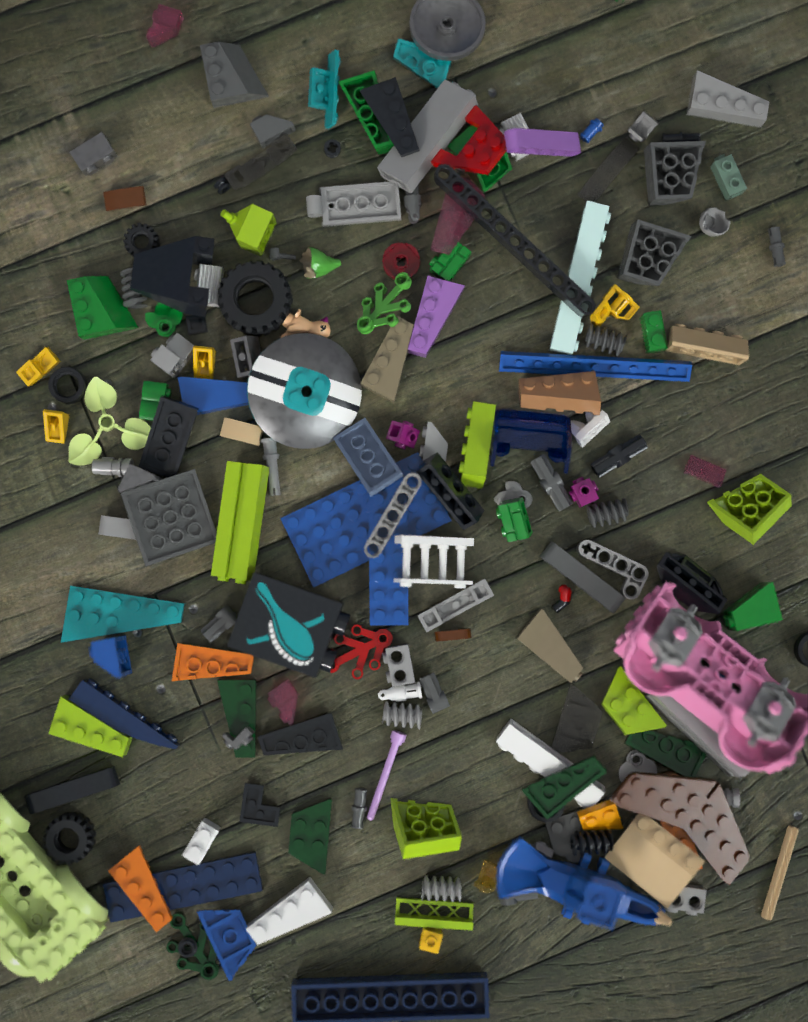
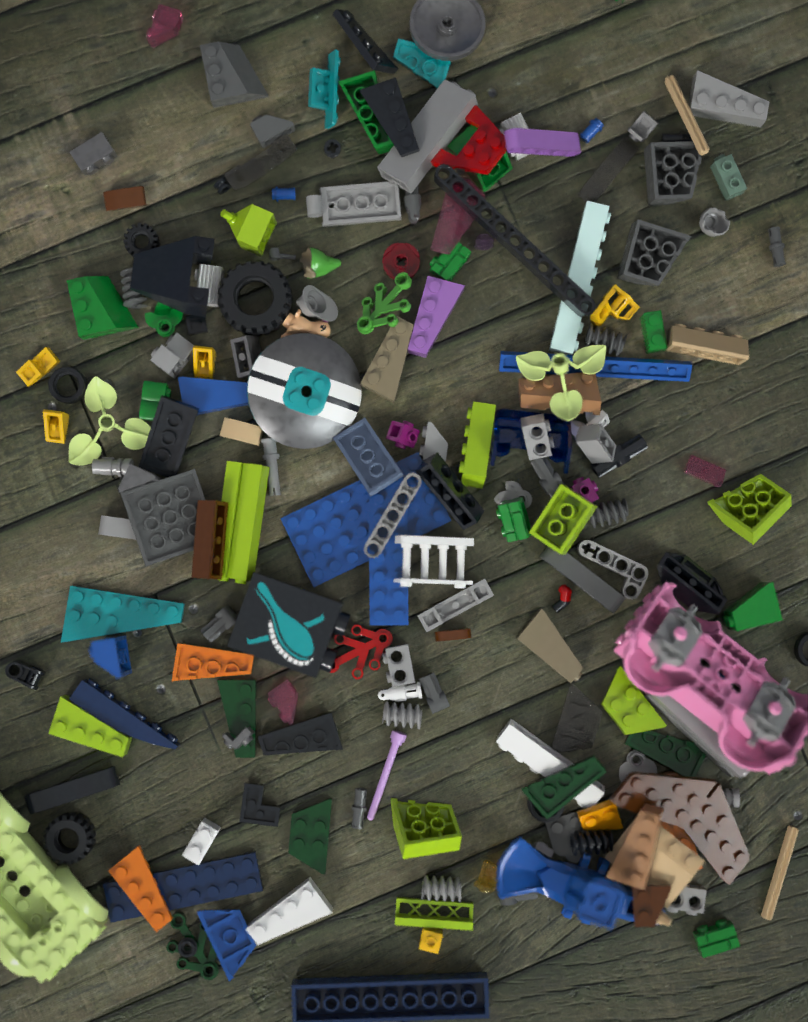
none -> black piece [5,660,46,690]
none -> reddish brown brick [191,500,228,580]
none -> blue pin [272,186,295,202]
none -> light grey piece [296,285,338,322]
none -> black wing [332,9,399,74]
none -> clear purple plate [475,234,494,250]
none -> yellowish green plant [516,345,606,421]
none -> light grey brick [521,414,555,460]
none -> lime brick [529,484,598,555]
none -> light grey brick [576,424,616,464]
none -> medium nougat wedge [606,803,665,890]
none -> reddish brown wing [633,885,671,927]
none -> tan axle [665,75,709,156]
none -> green brick [693,919,740,958]

